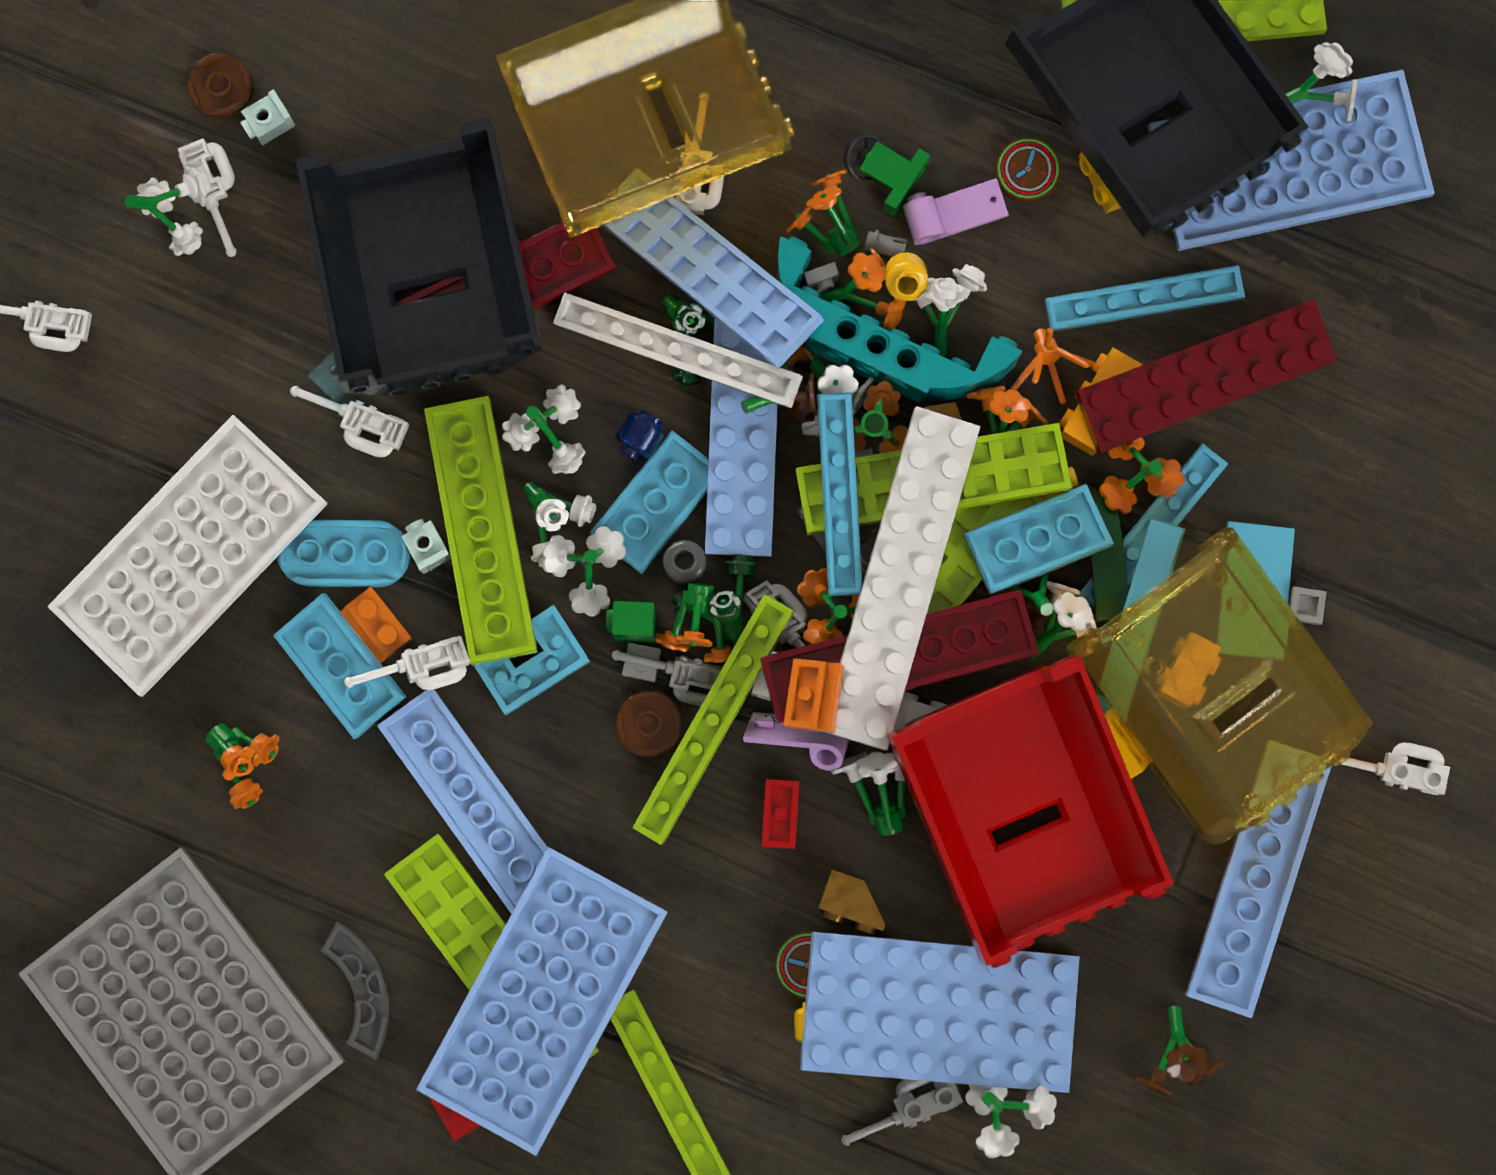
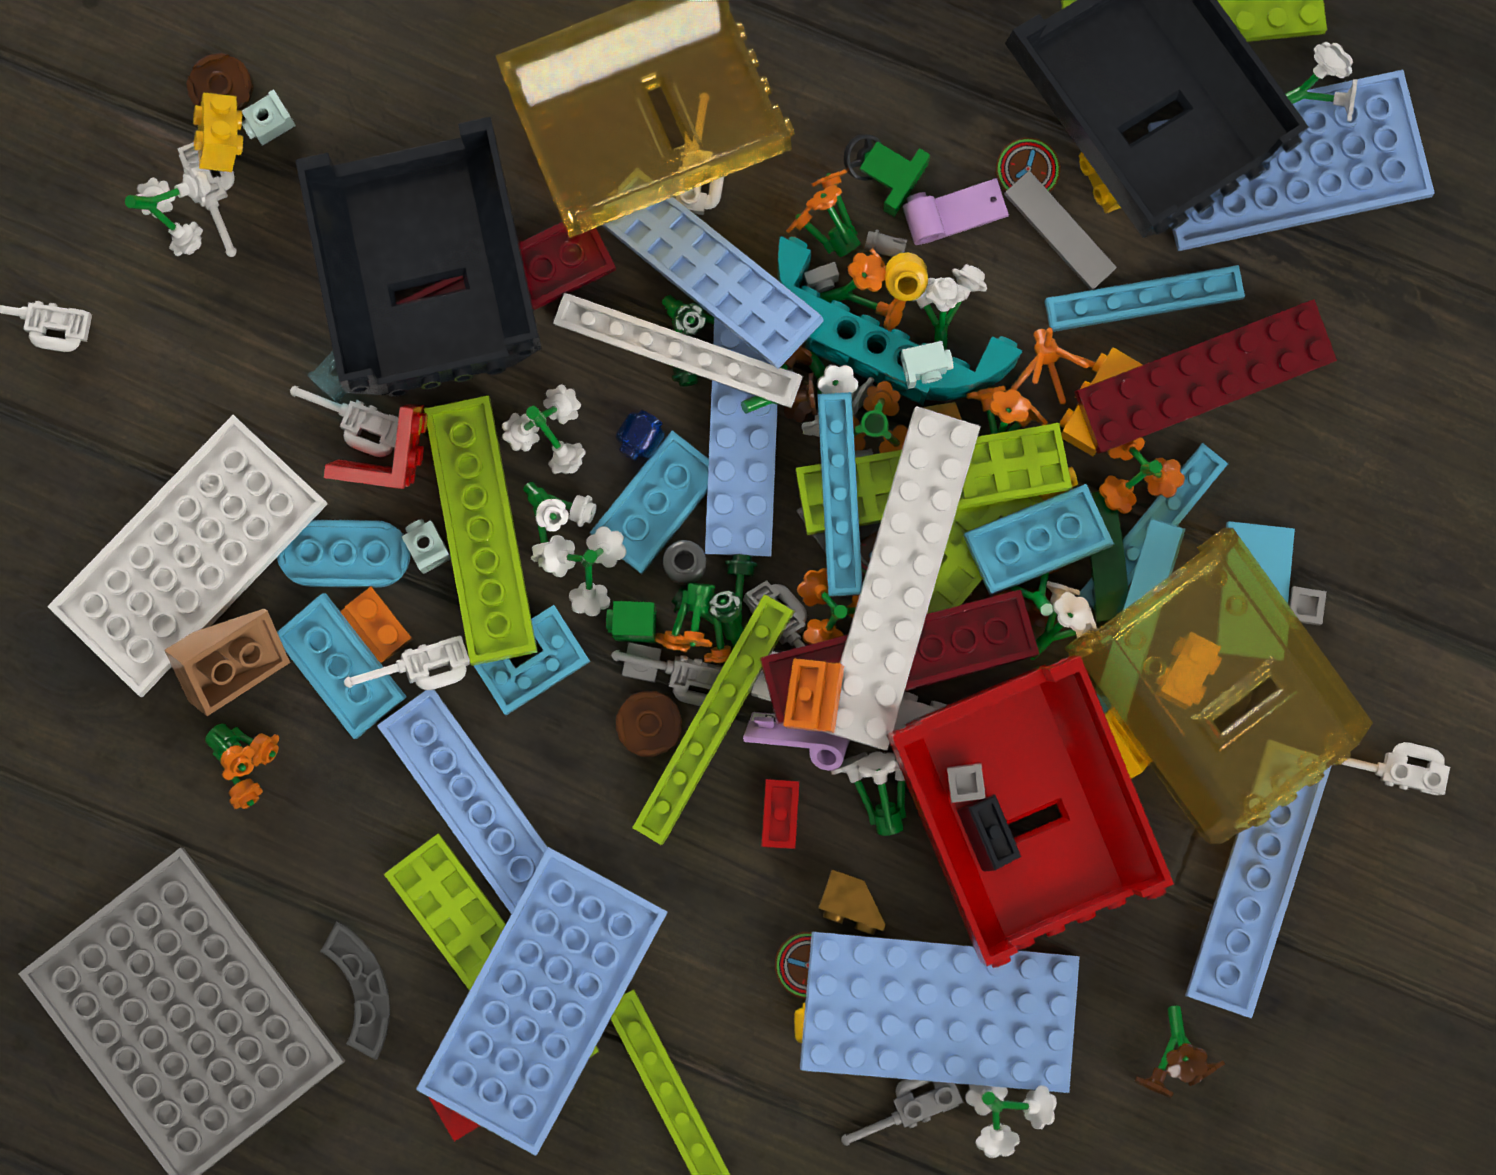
none -> medium nougat slope [164,609,290,716]
none -> yellow brick [193,93,243,172]
none -> bracket [324,403,428,489]
none -> light aqua brick [900,341,954,389]
none -> light grey plate [947,763,986,803]
none -> black slope [957,794,1021,872]
none -> light grey tile [1004,170,1117,290]

